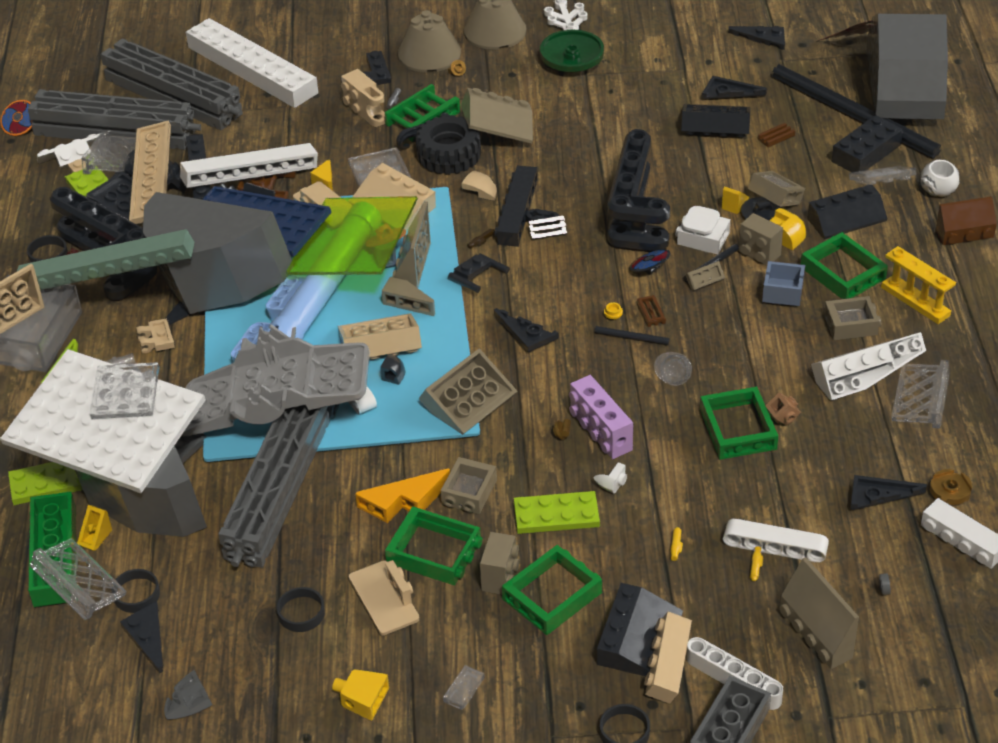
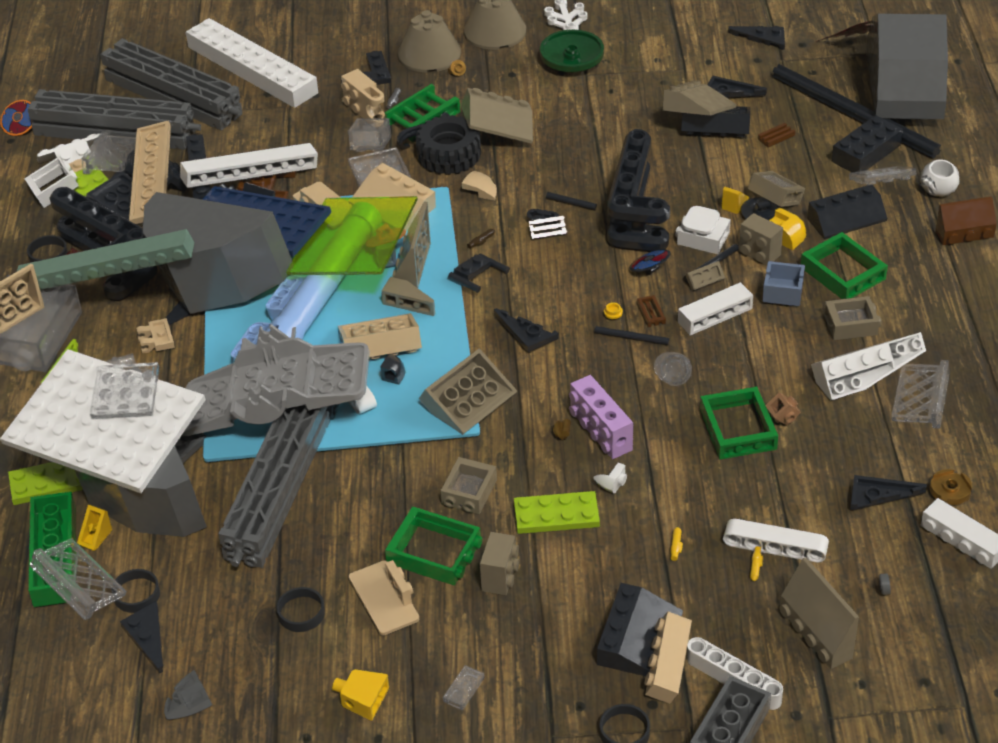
yellow slope [310,160,333,191] -> none
light orange slope [355,468,450,523] -> none
black brick [495,165,538,247] -> none
green window [502,545,602,635] -> none
yellow fence [881,246,956,324] -> none
none -> white window [24,157,79,208]
none -> clear brick [348,118,391,152]
none -> black bar [546,192,597,210]
none -> dark tan slope [663,81,736,115]
none -> white brick [678,282,753,335]

